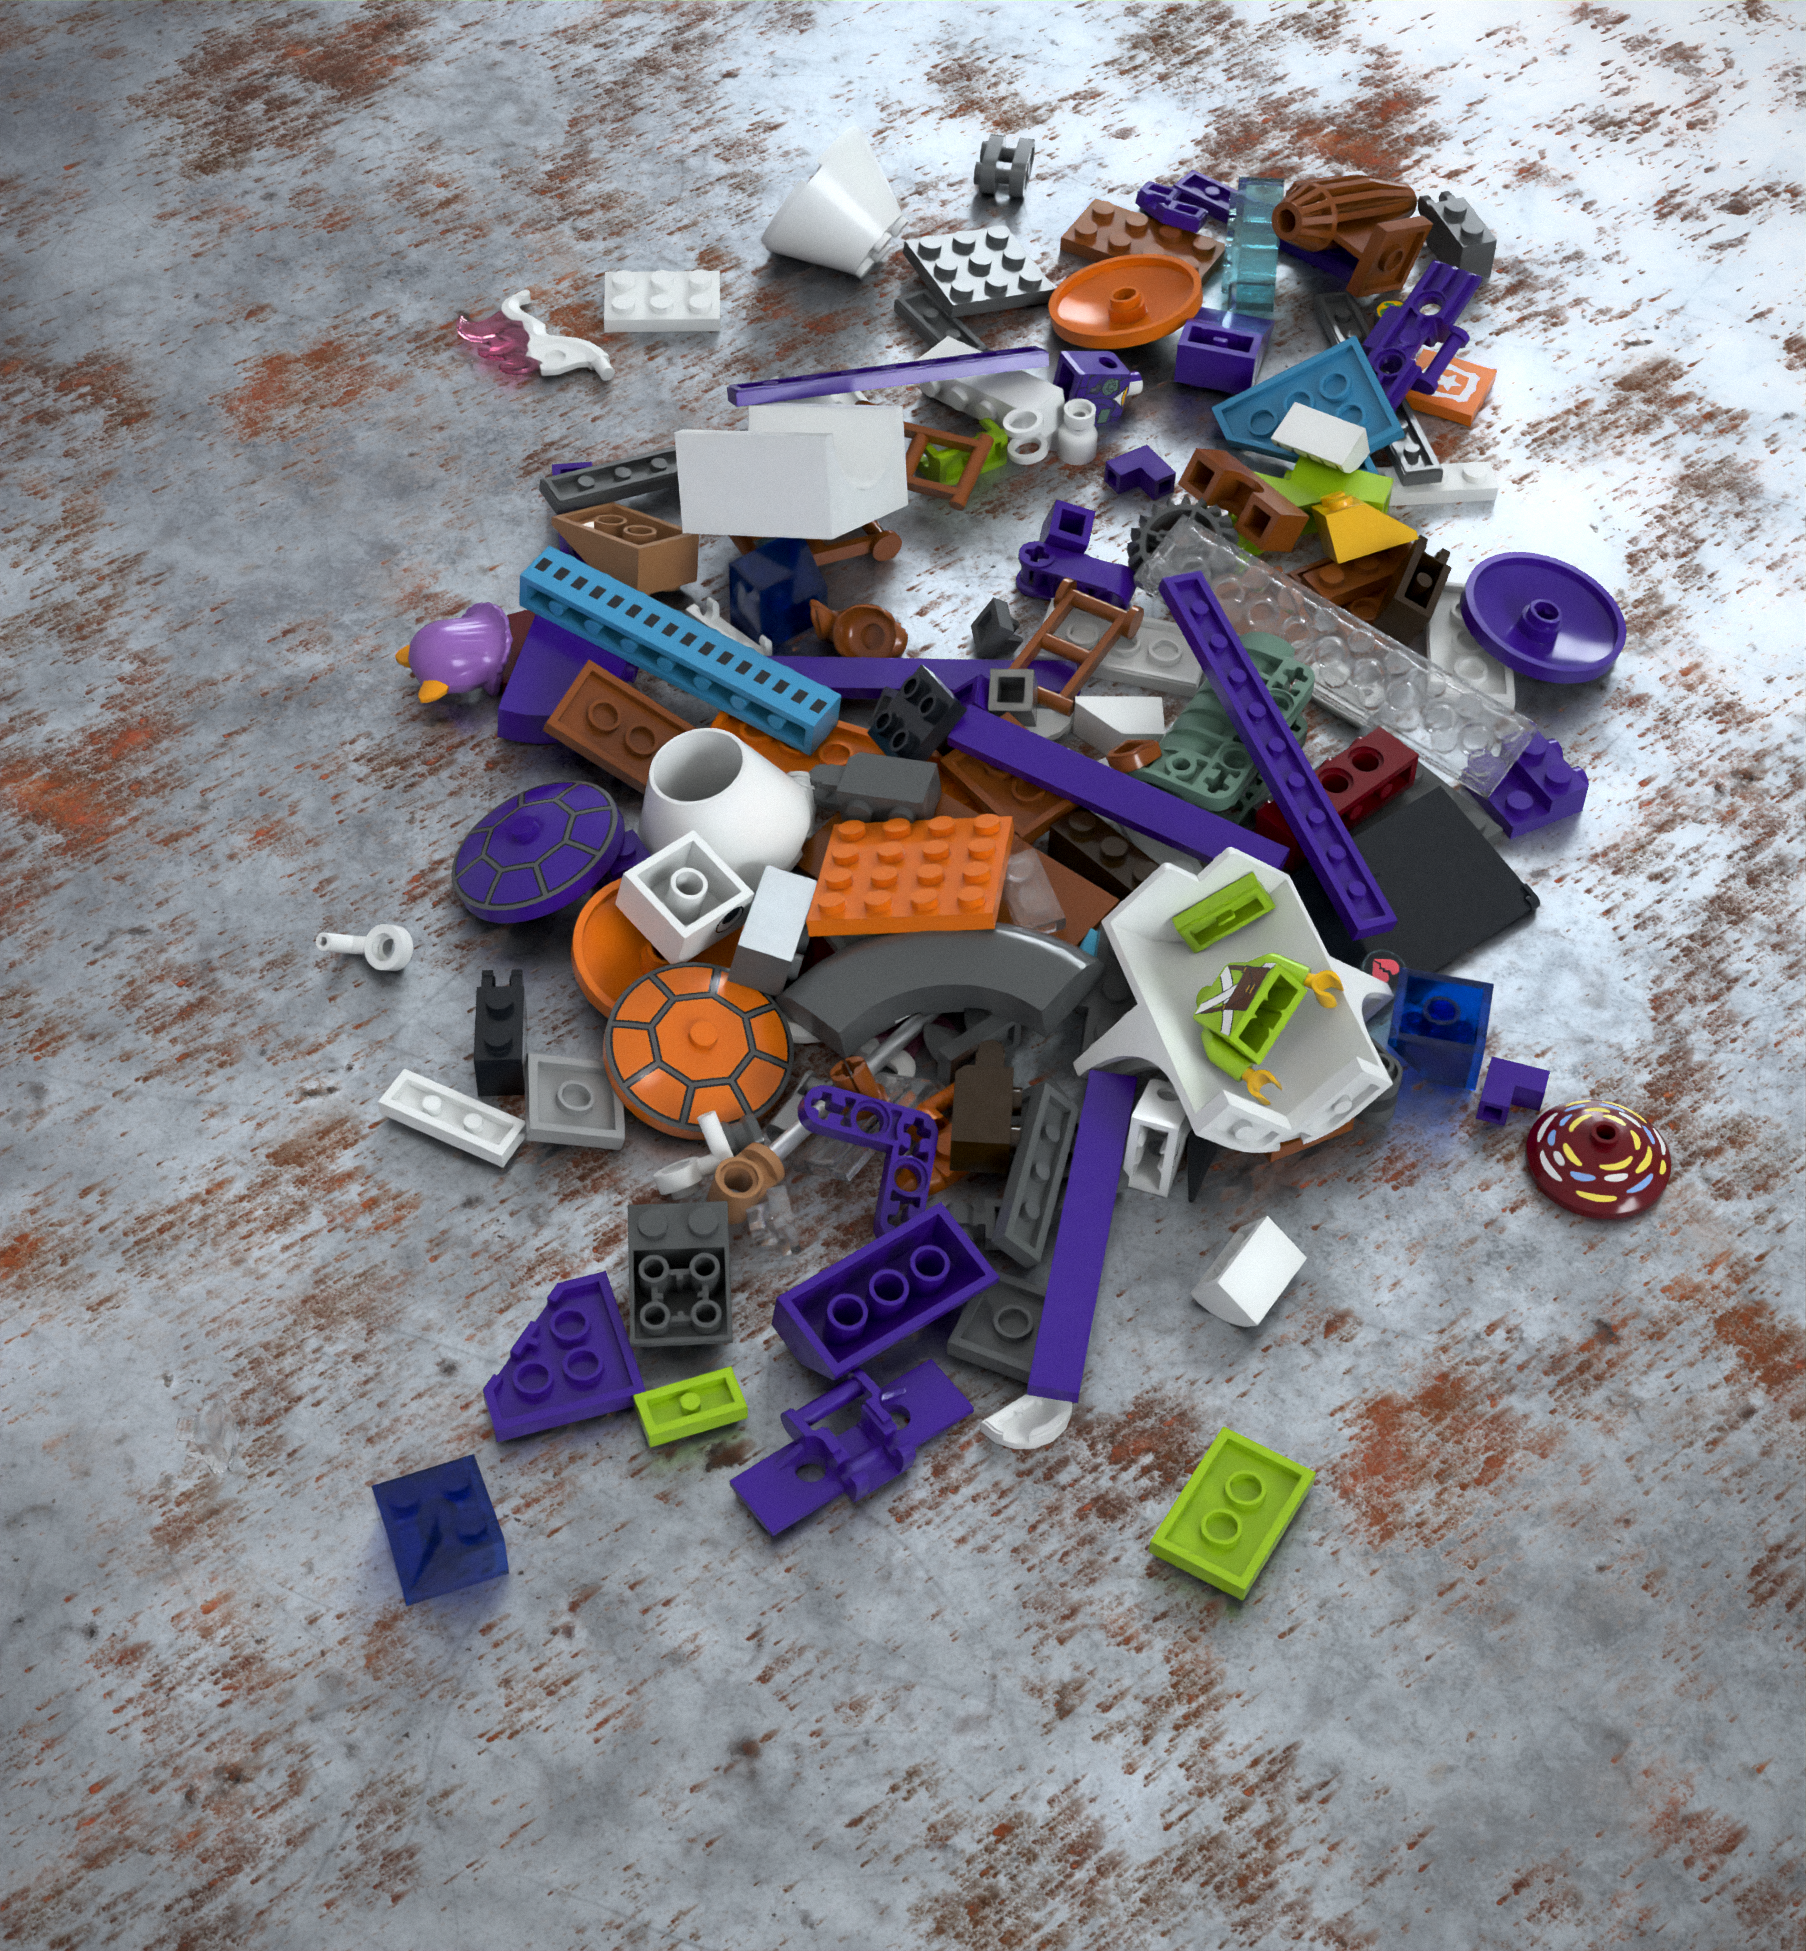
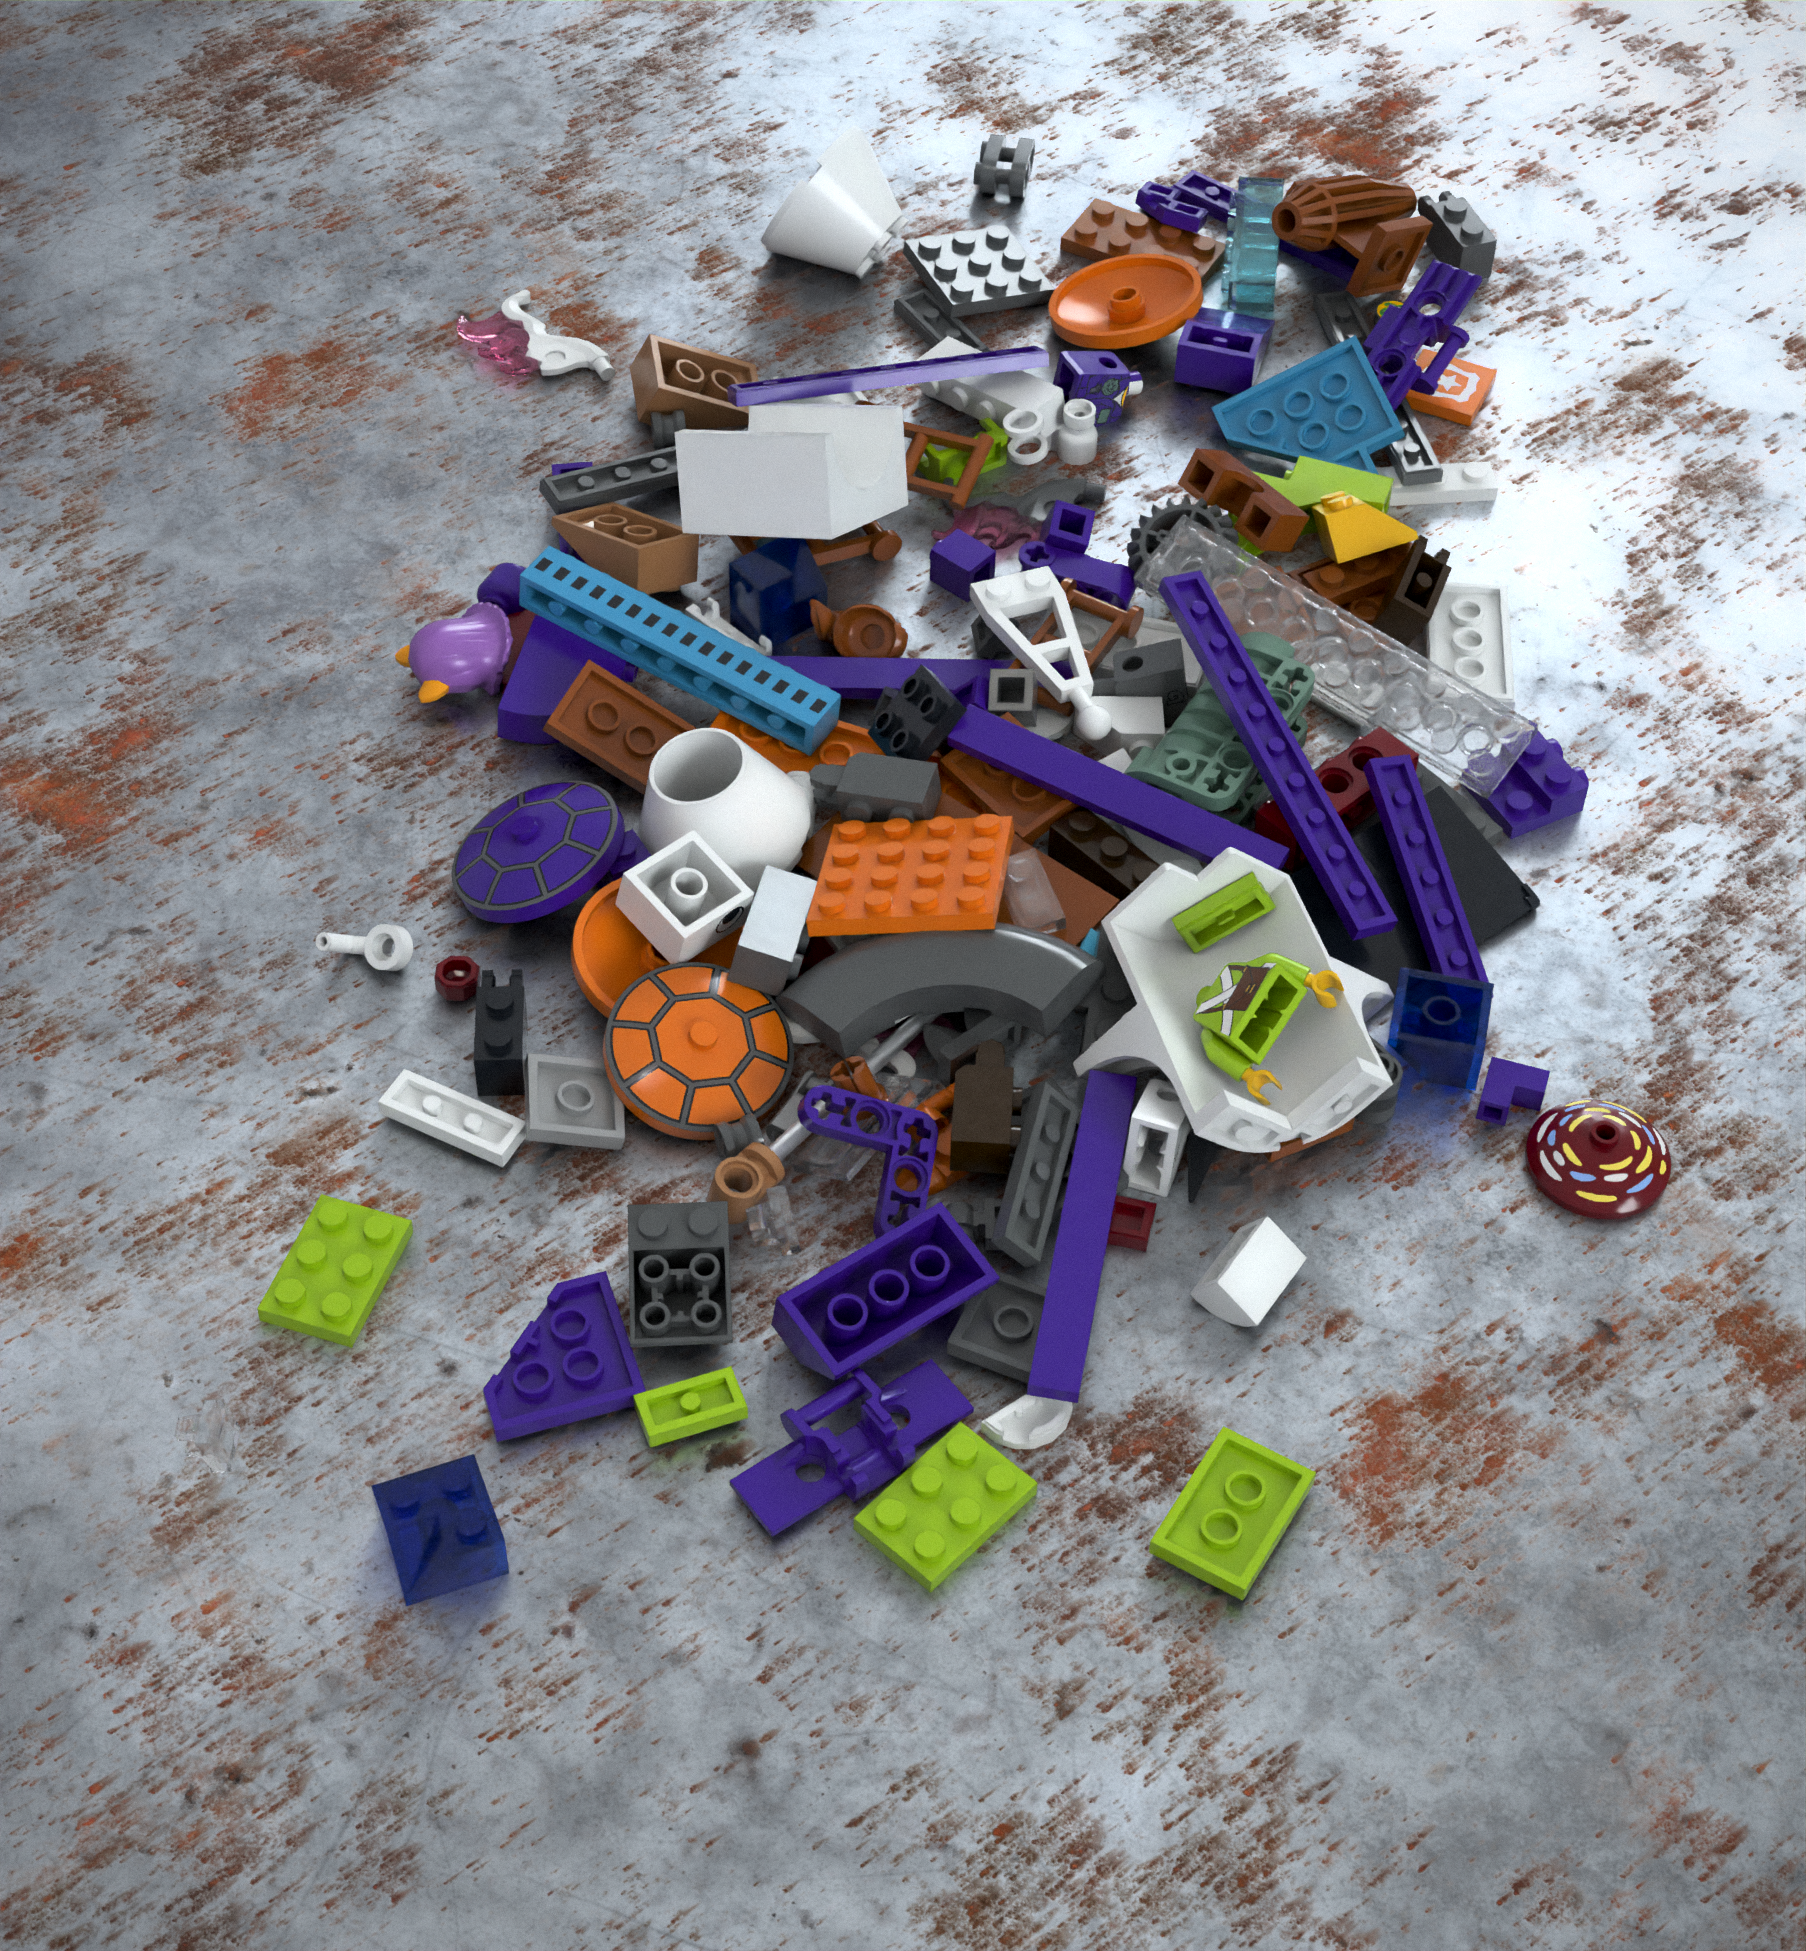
white plate [604,270,720,332] -> none
white plate [653,1111,734,1200] -> none
dark purple piece [1104,445,1176,501] -> none
dark orange tile [1106,740,1162,773] -> none
white brick [1271,402,1370,473] -> none
tile [1358,950,1407,995] -> none
dark purple dish [1460,552,1627,684] -> none
none -> lime plate [257,1194,413,1348]
none -> dark red tile [434,956,481,1001]
none -> dark purple head [477,562,527,617]
none -> medium nougat slope [630,334,759,430]
none -> dark grey wheel [651,409,686,451]
none -> lime plate [853,1421,1038,1593]
none -> dark purple brick [929,529,996,603]
none -> piece [931,477,1107,550]
none -> white plate [969,566,1112,740]
none -> dark grey torso [1092,638,1189,727]
none -> dark red tile [1107,1195,1157,1252]
none -> dark purple plate [1363,754,1494,1010]

